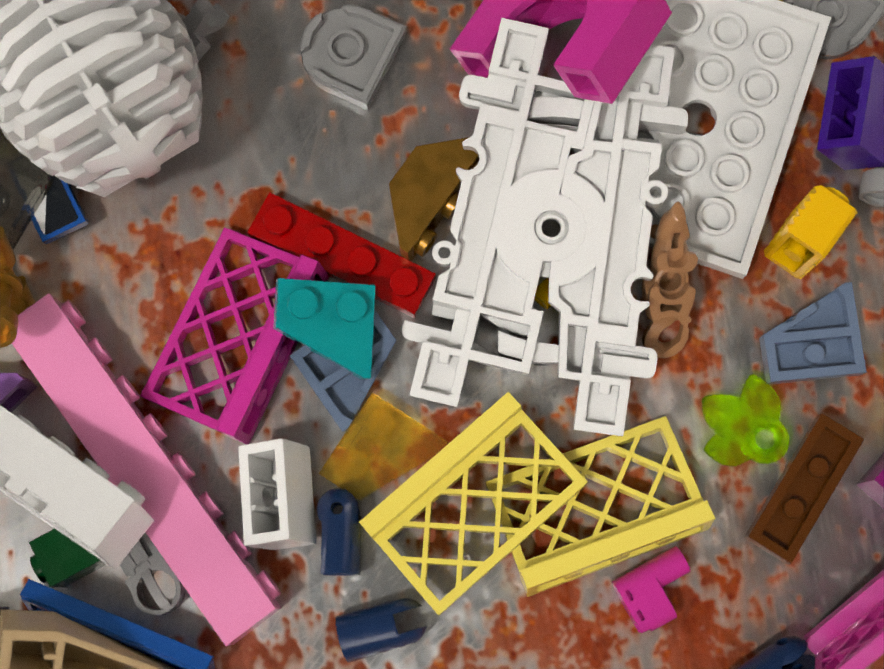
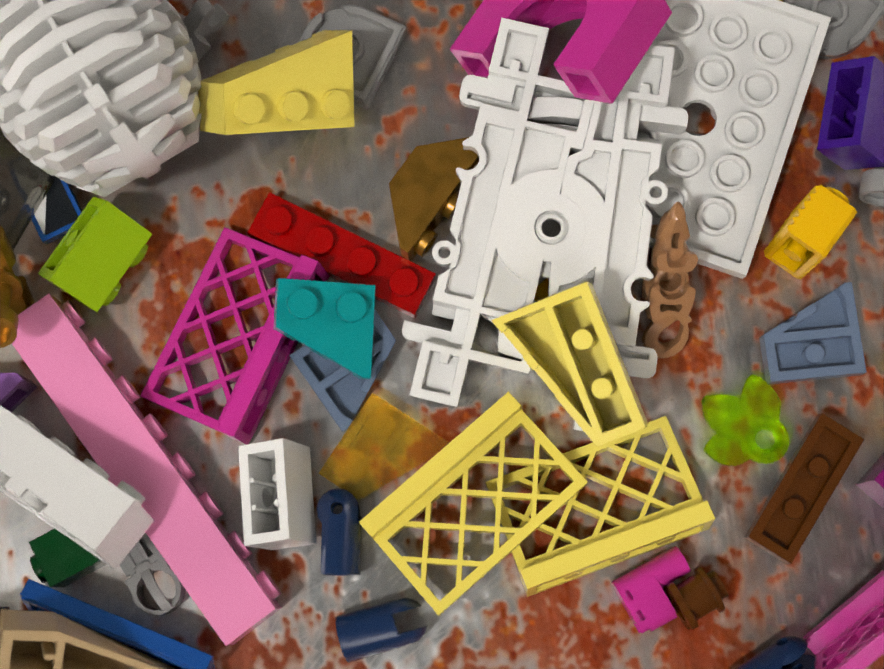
none -> lime brick [37,196,152,312]
none -> light yellow wedge [198,30,354,135]
none -> light yellow wedge [491,282,648,447]
none -> reddish brown brick [663,566,728,630]

